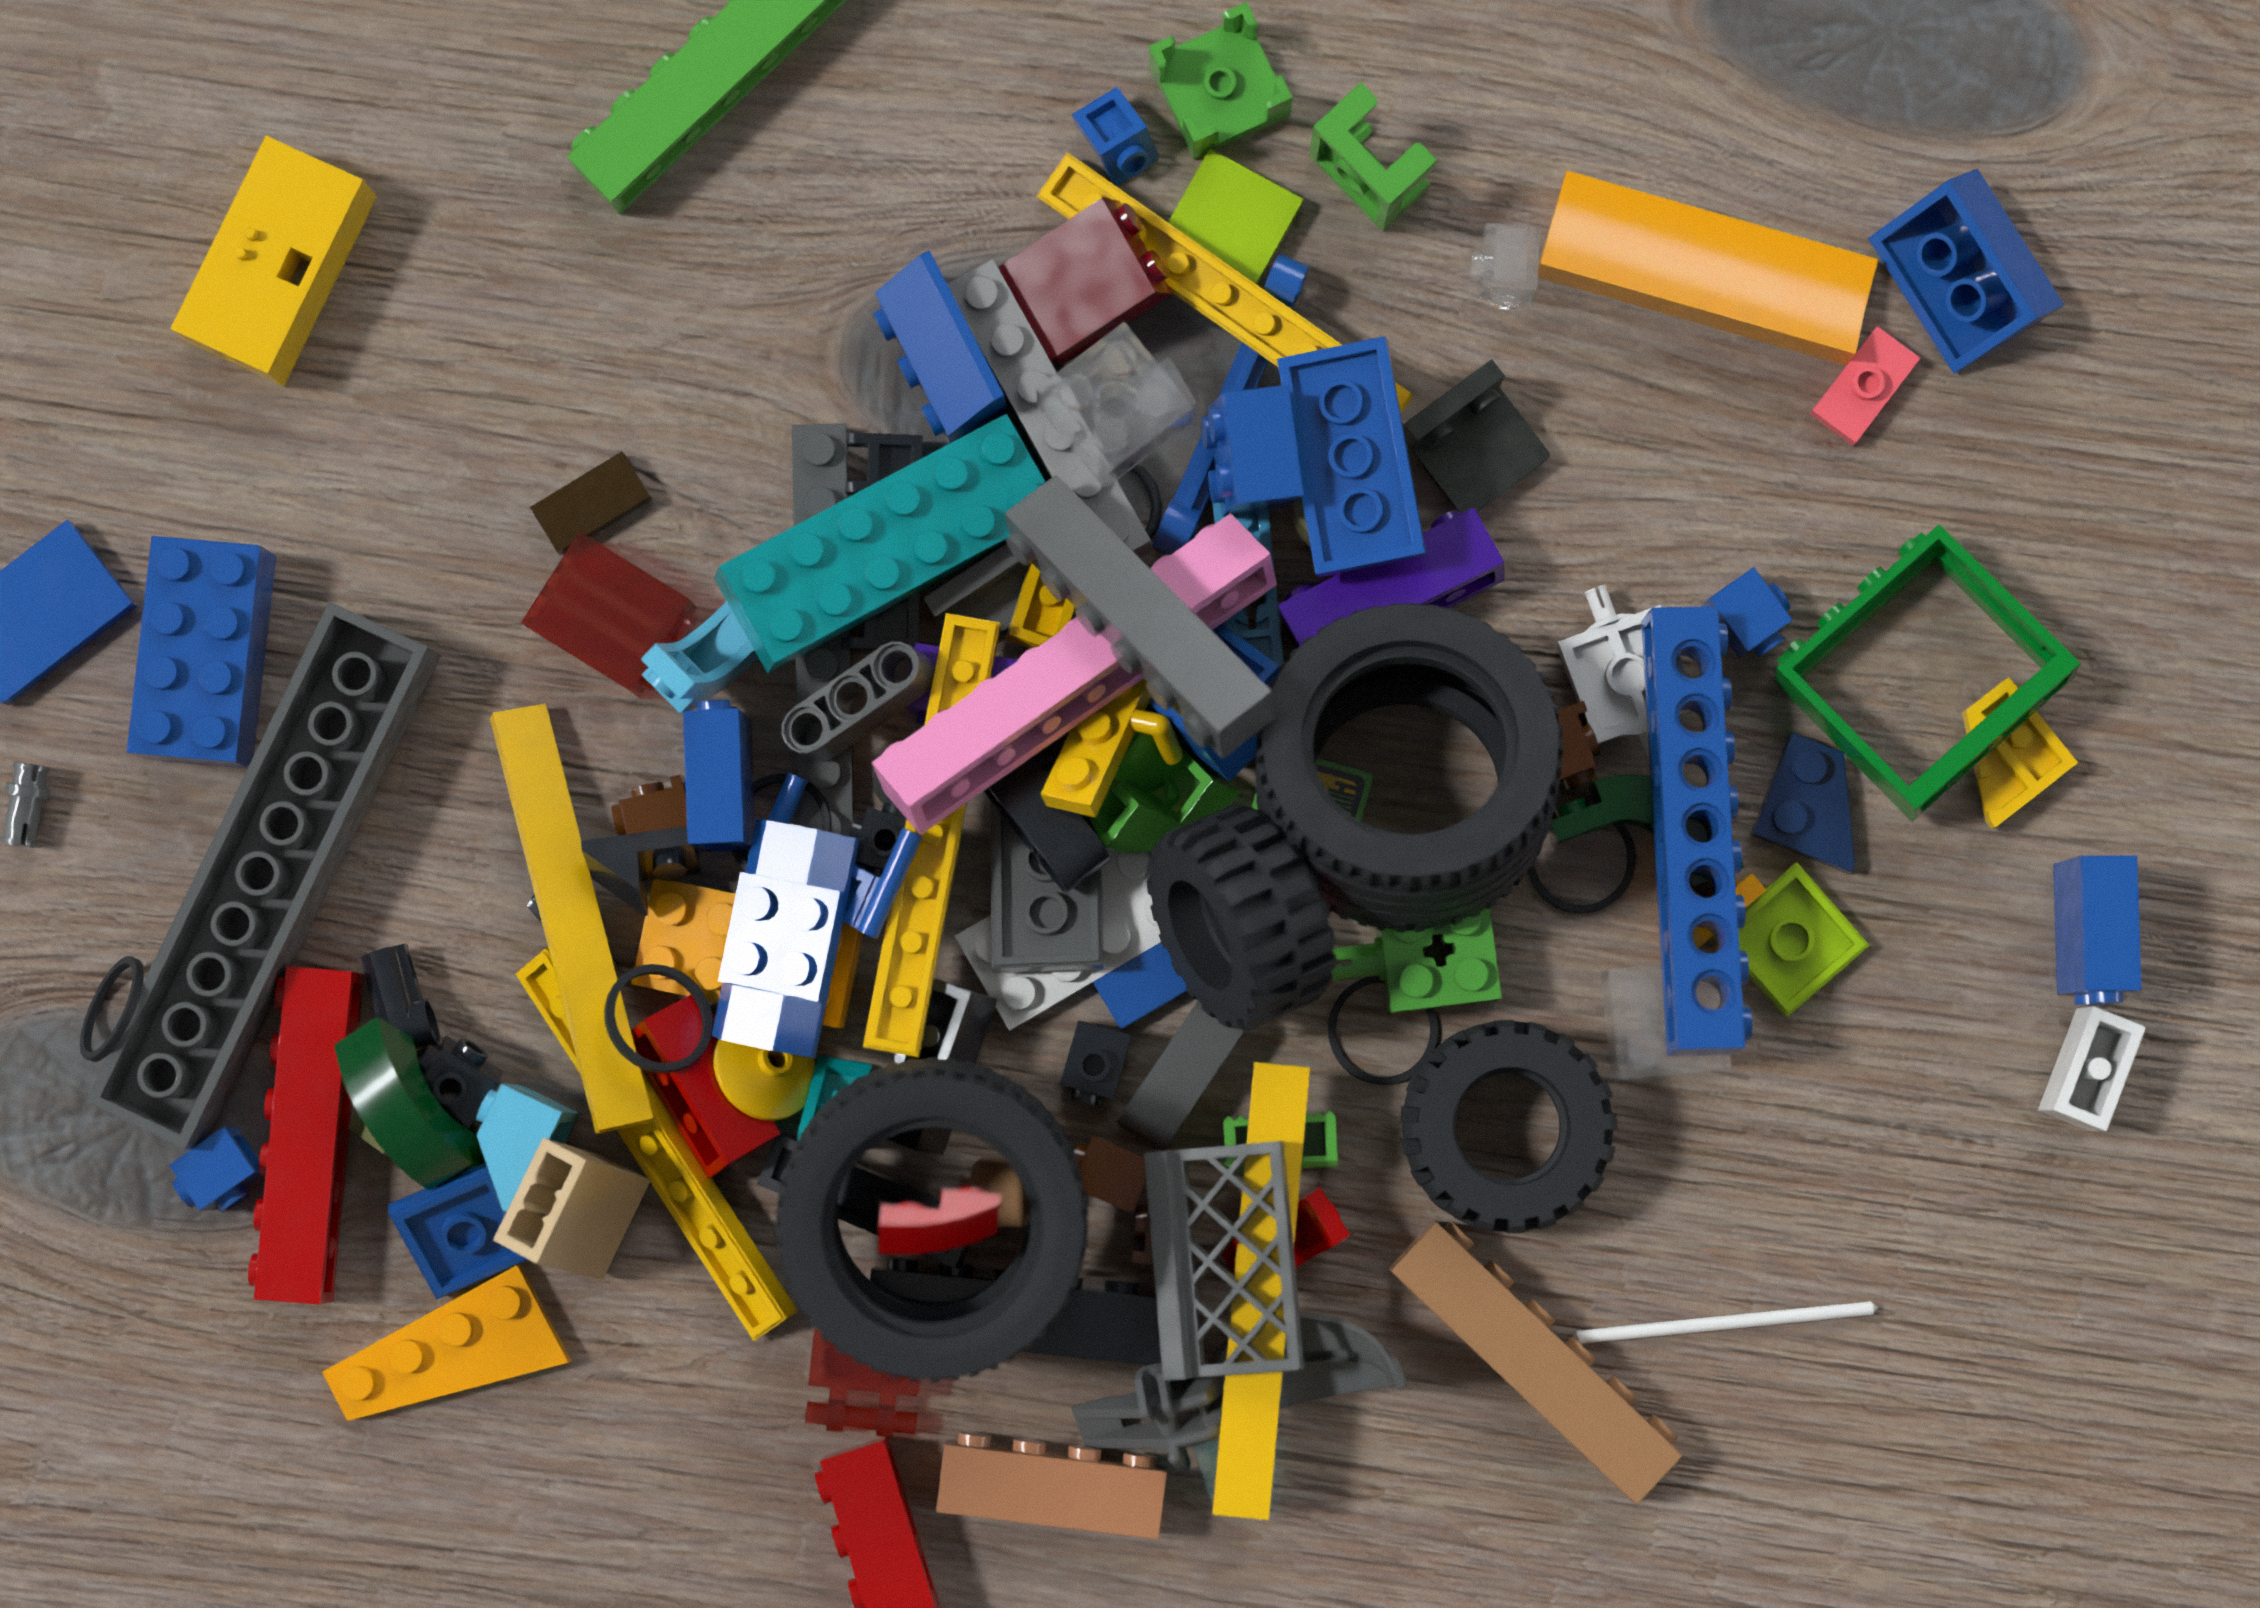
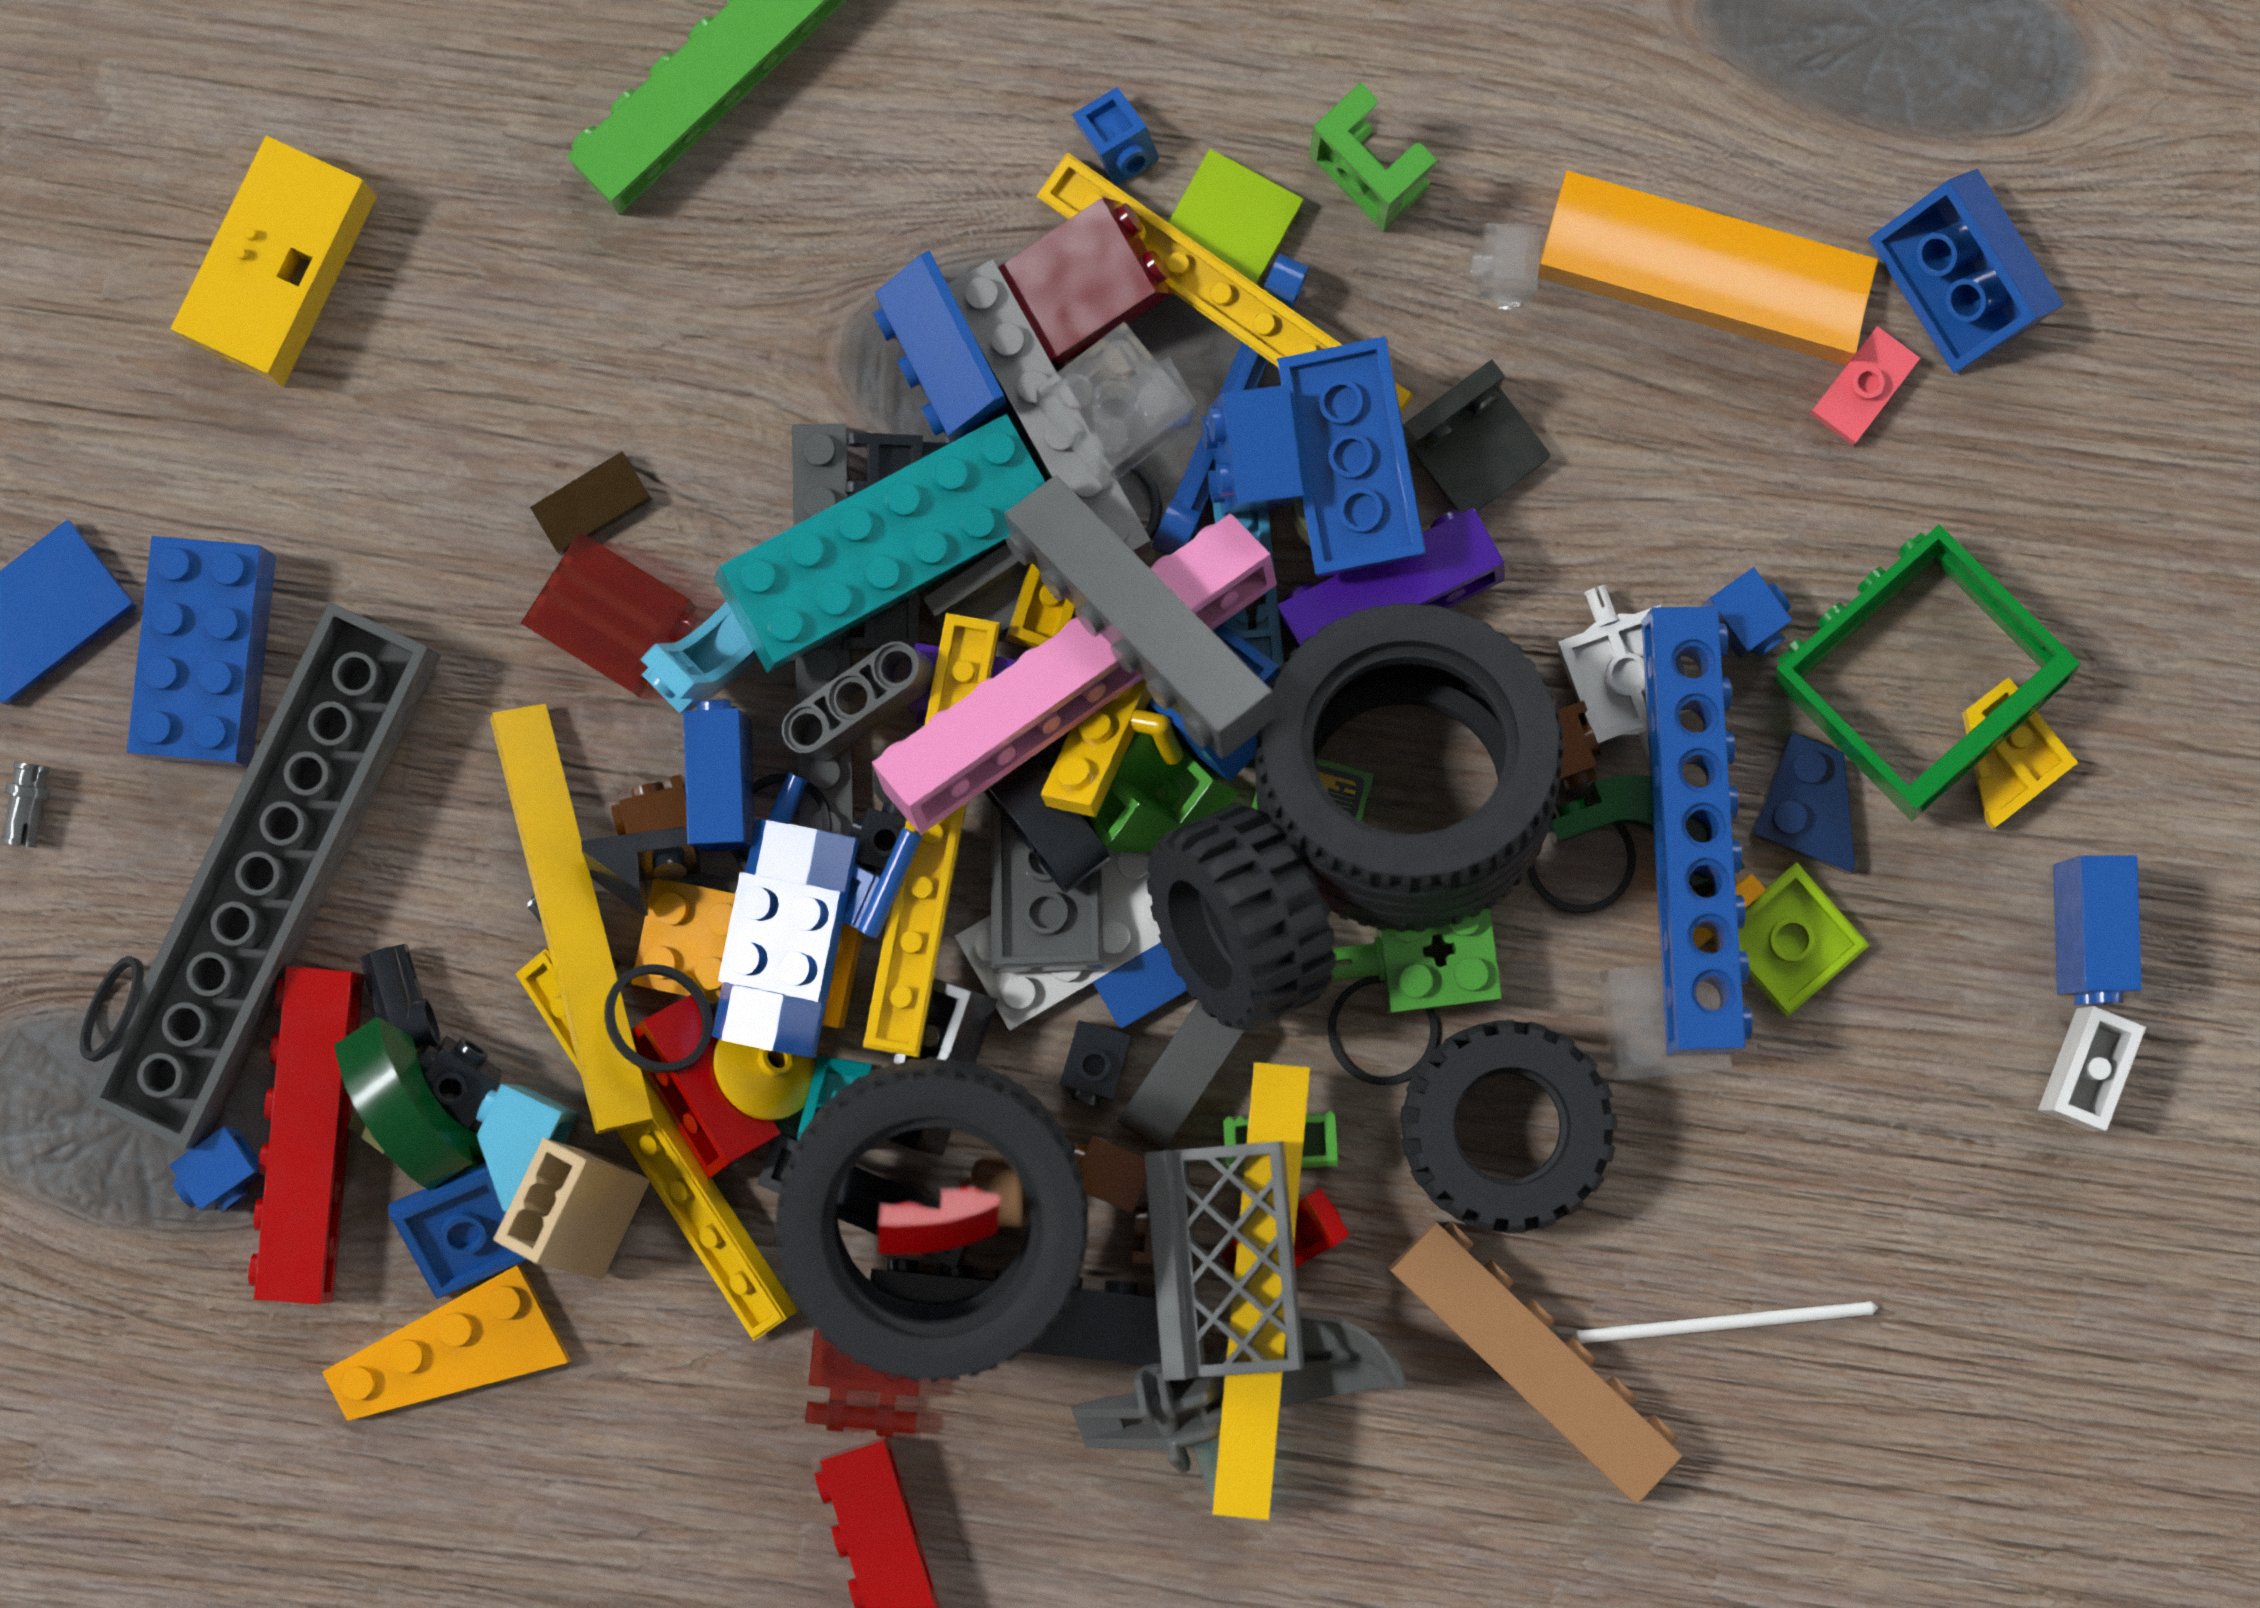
nougat brick [936,1432,1167,1540] -> none
bright green panel [1149,2,1293,160] -> none

